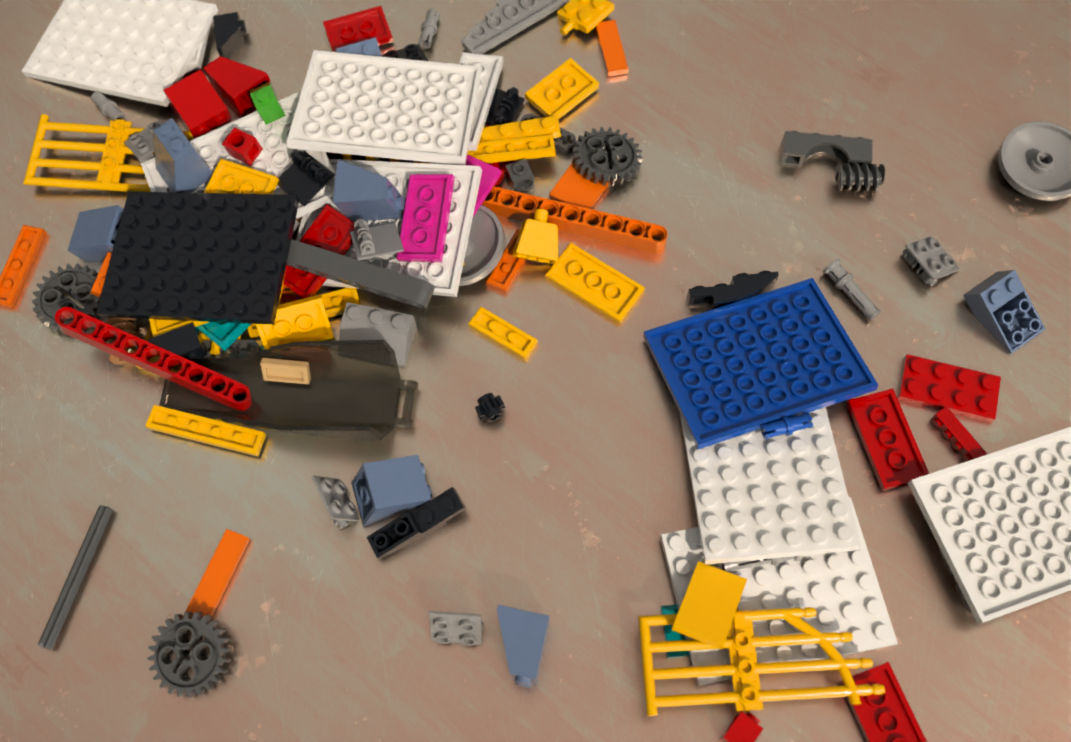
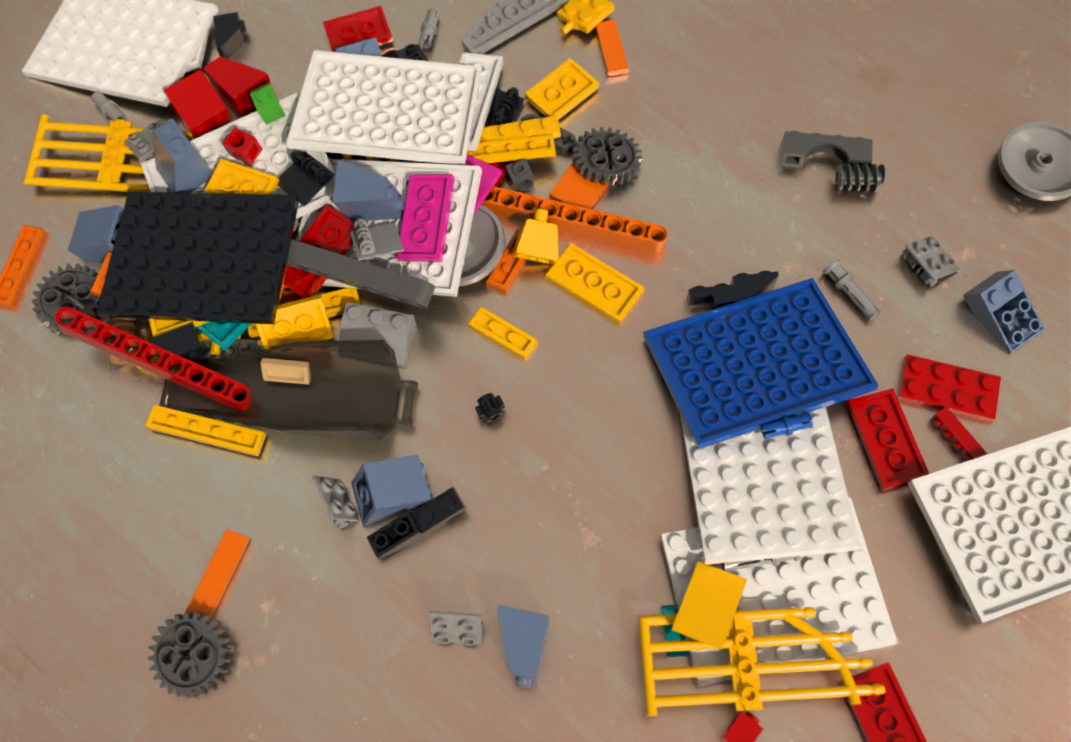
dark grey axle [38,505,113,649] -> none

